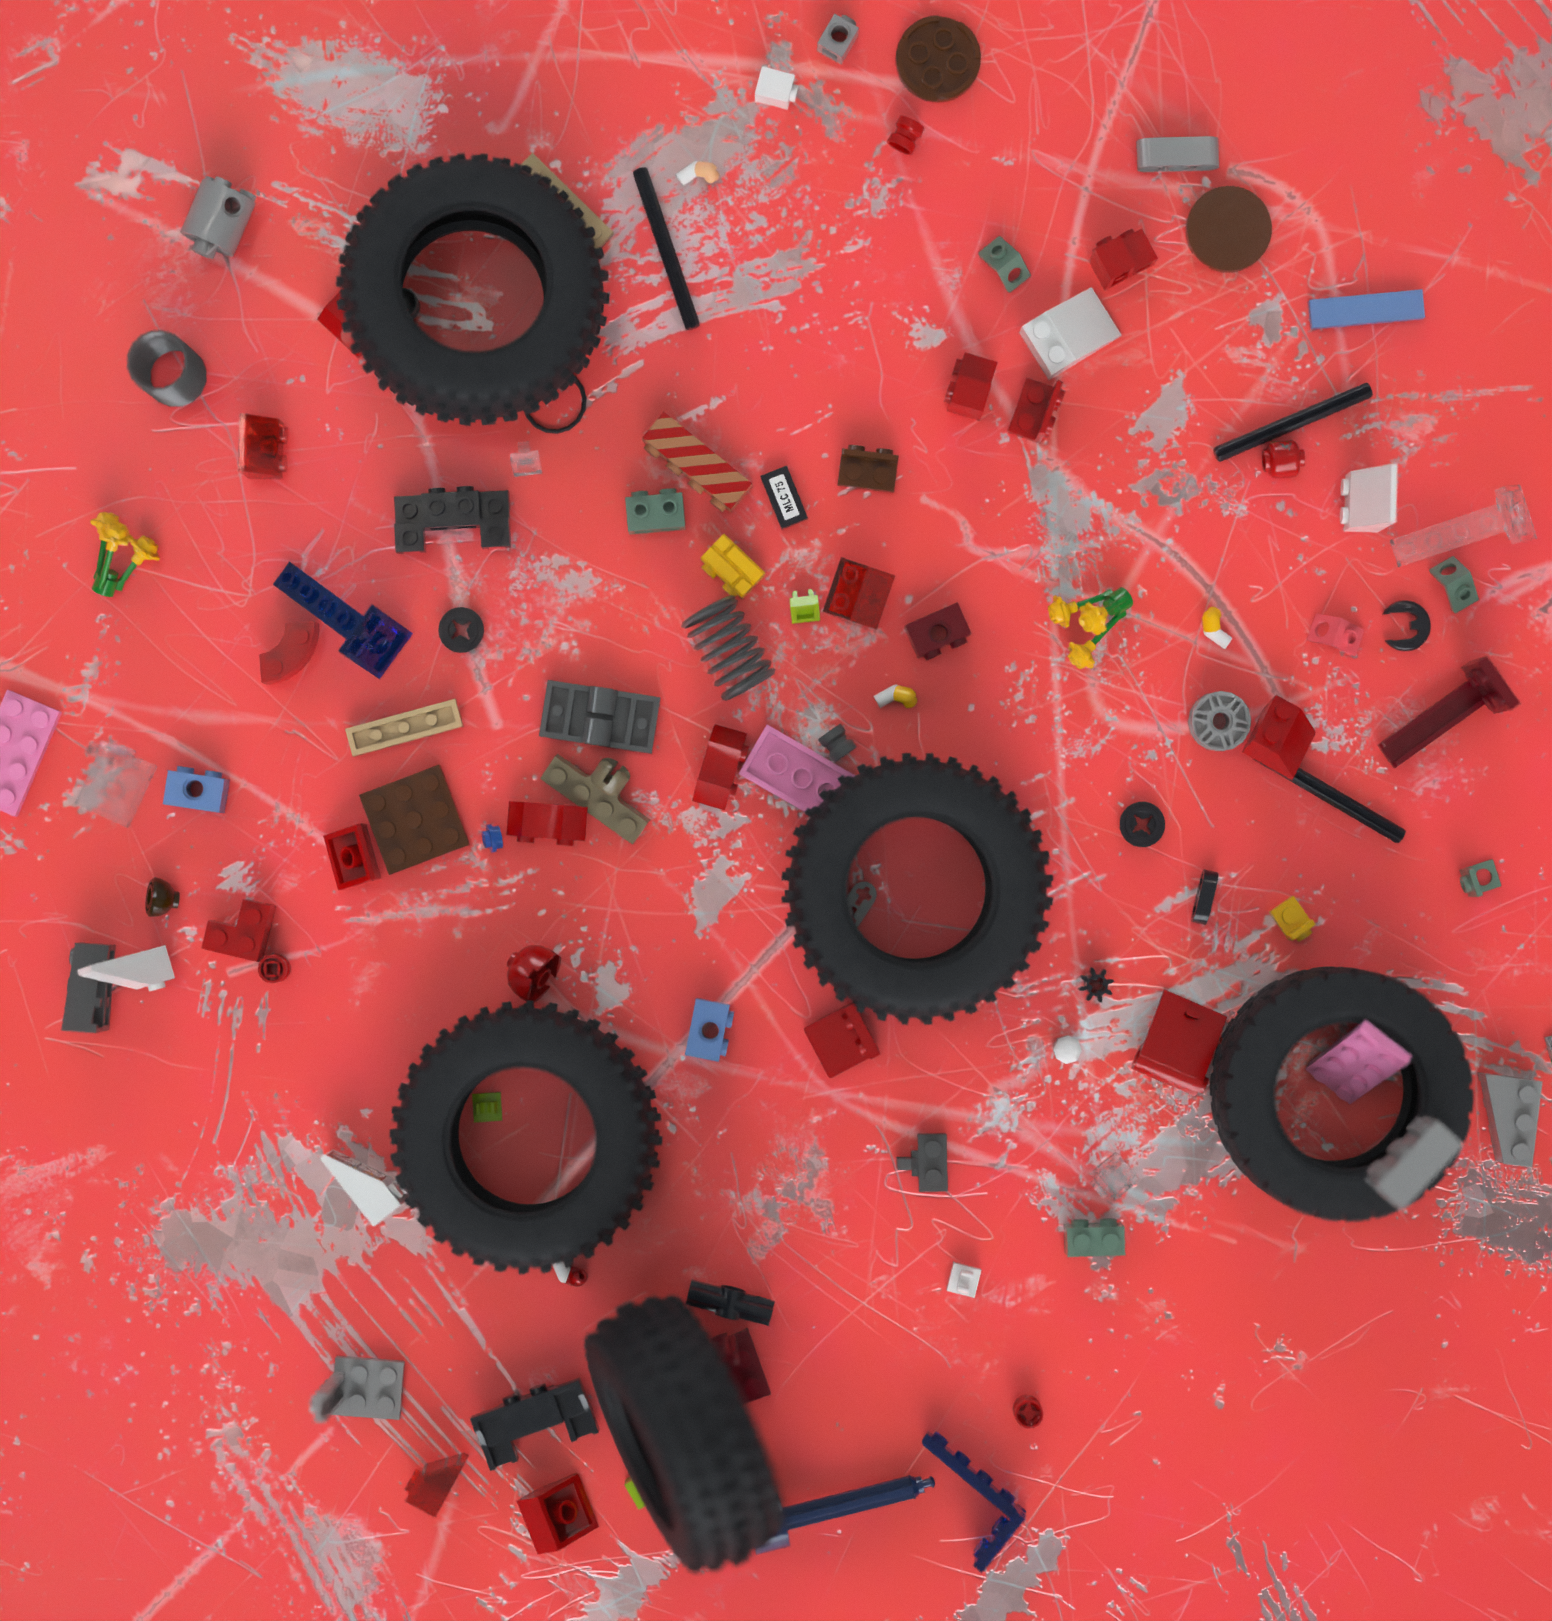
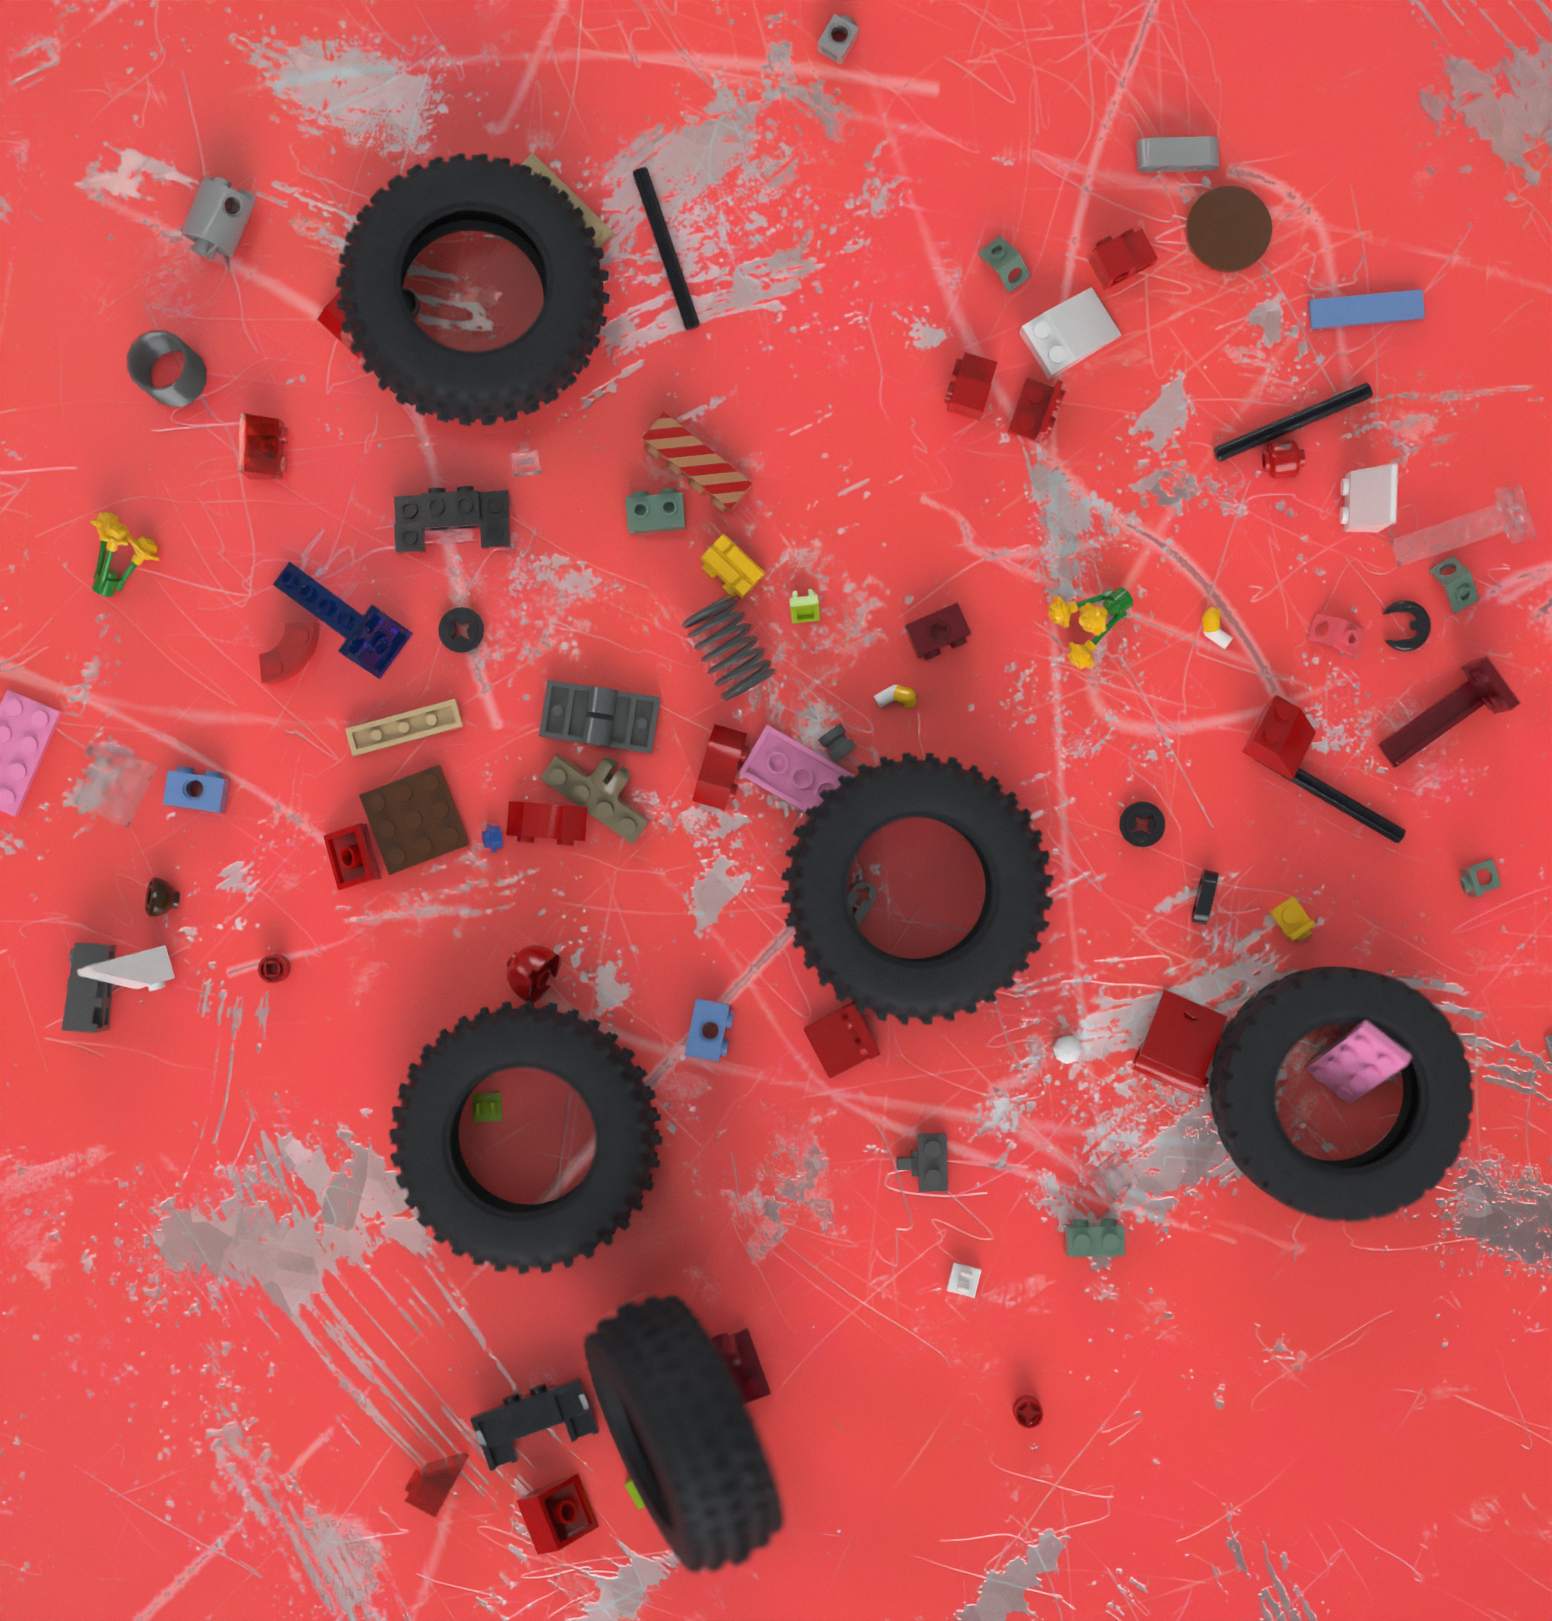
red brick [201,899,276,962] -> none
light grey bracket [310,1356,405,1423] -> none
white slope [320,1149,407,1227] -> none
black piece [525,380,587,434] -> none
arm [552,1261,588,1287] -> none
arm [675,161,719,186] -> none
black piece [686,1279,775,1326] -> none
dark blue piece [754,1475,935,1555] -> none
white brick [755,66,799,110] -> none
tile [760,466,808,530] -> none
clear red slope [823,557,895,632] -> none
reddish brown bracket [837,445,899,493] -> none
red wheel [887,116,925,155] -> none
reddish brown tile [896,15,981,102] -> none
clear blue bracket [922,1431,1026,1573] -> none
black gear [1078,967,1114,1003] -> none
light grey wheel [1188,691,1251,751] -> none
light grey brick [1364,1116,1464,1211] -> none
light grey wedge [1477,1072,1542,1167] -> none

